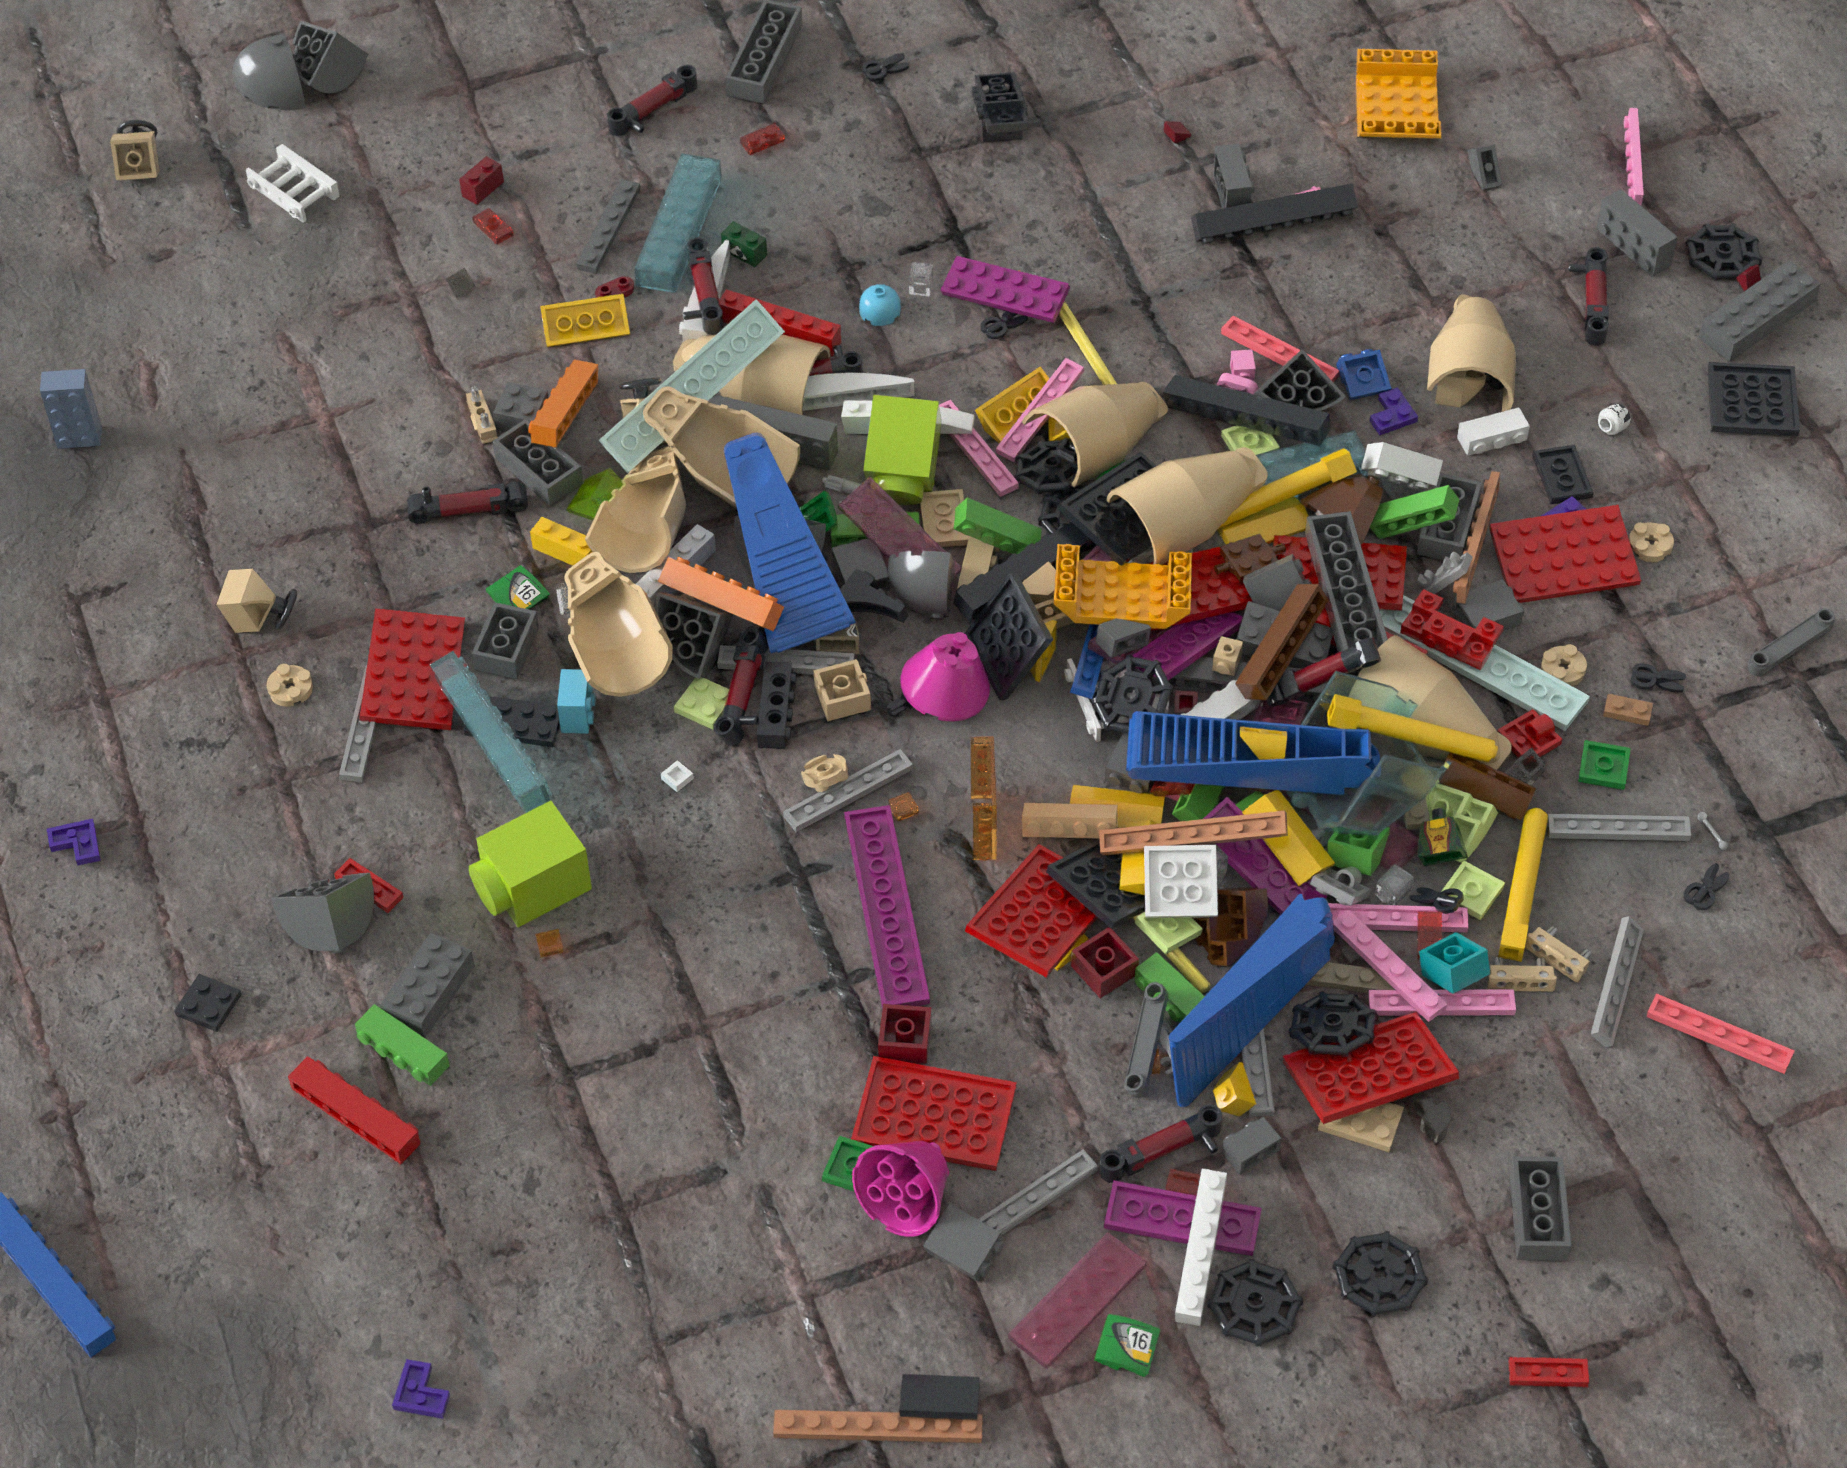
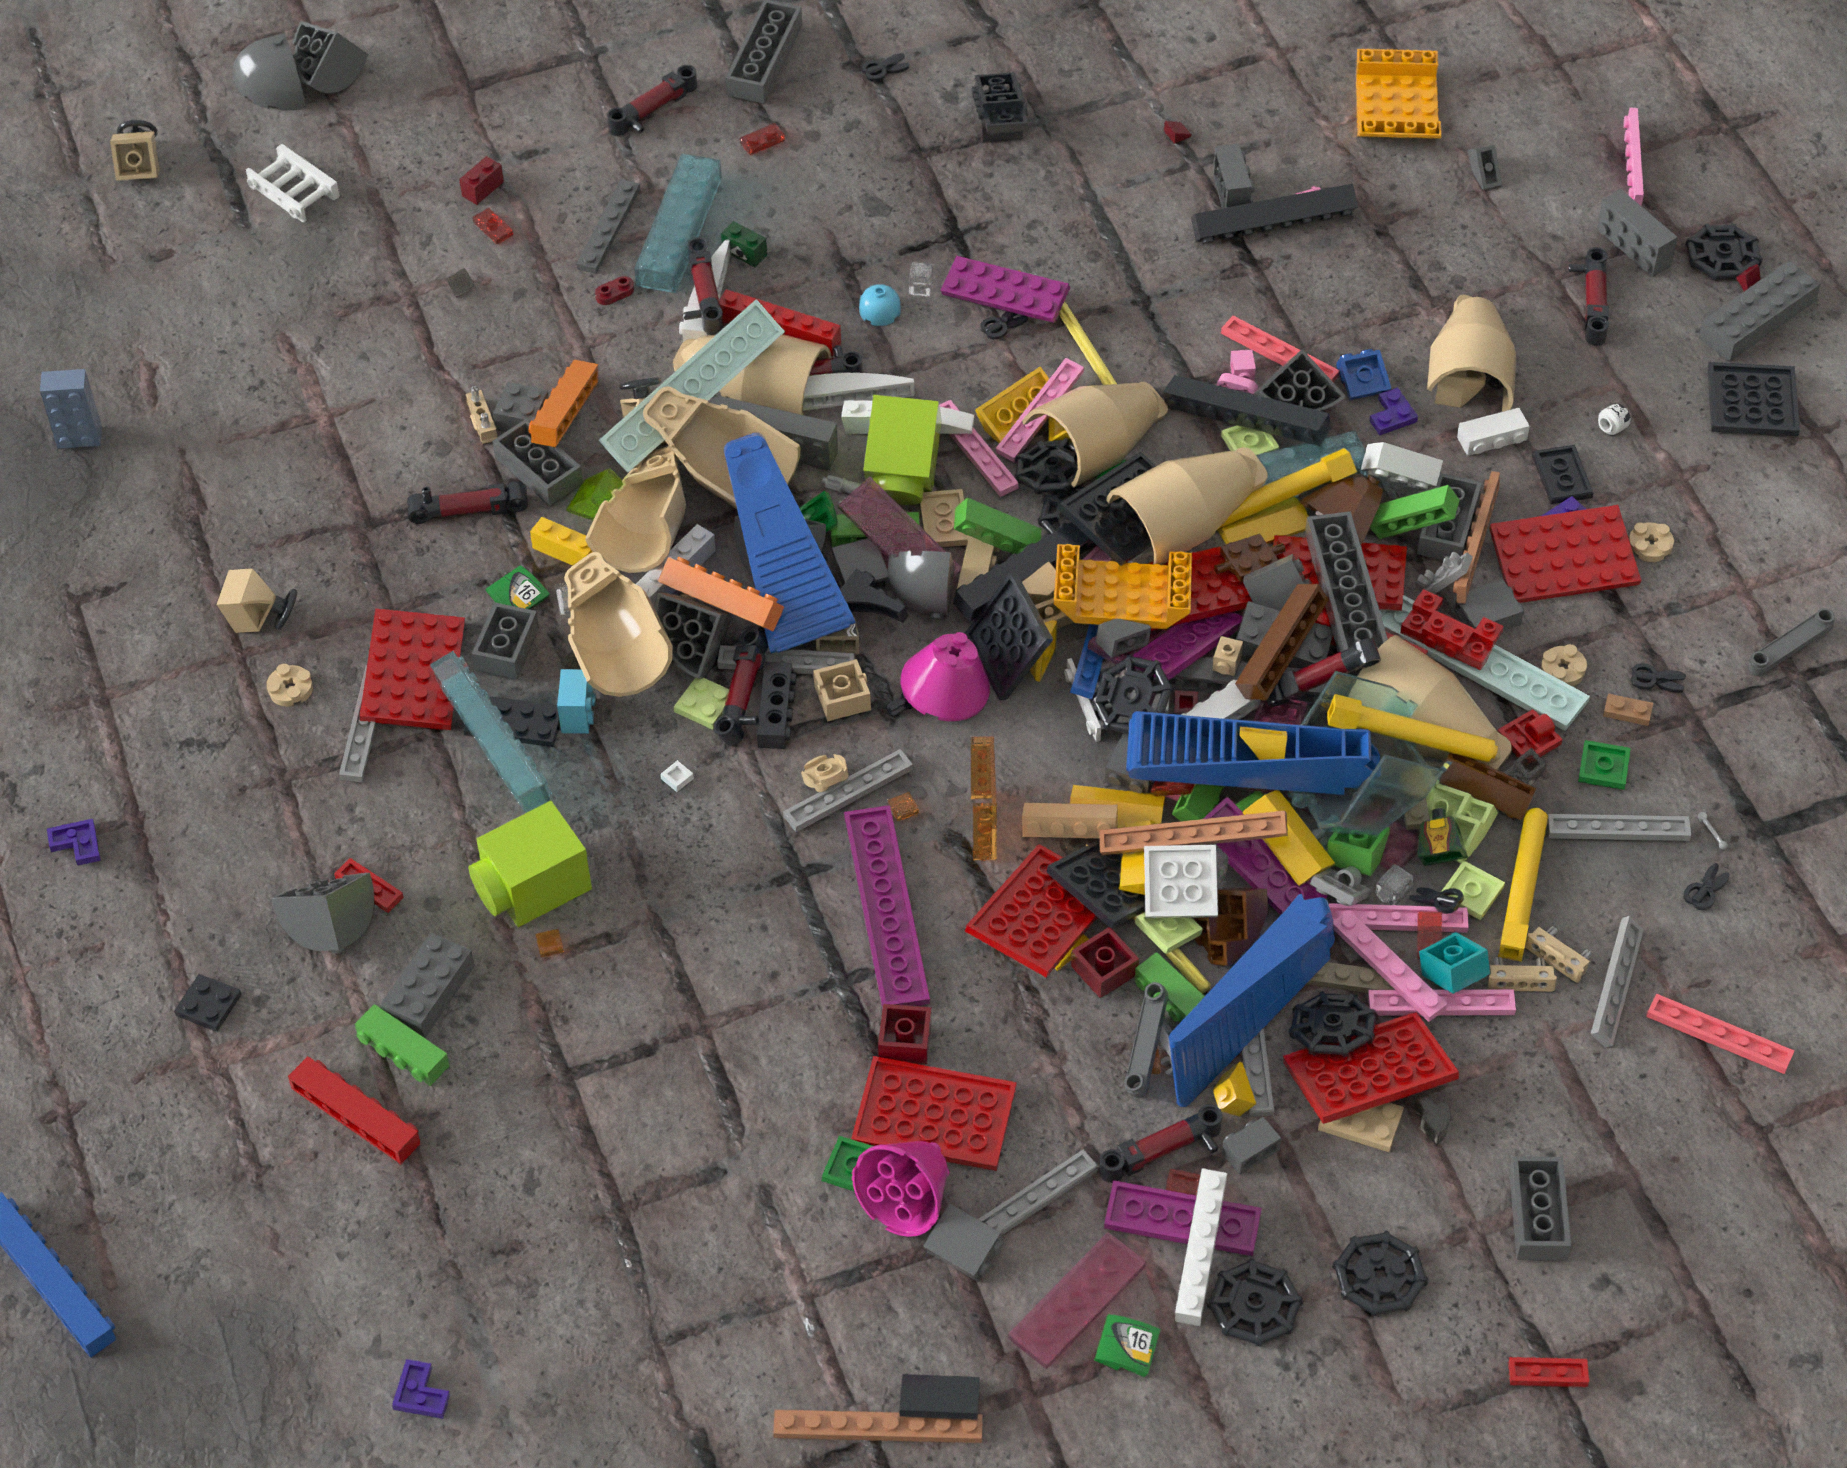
yellow slope [540,294,630,347] -> none

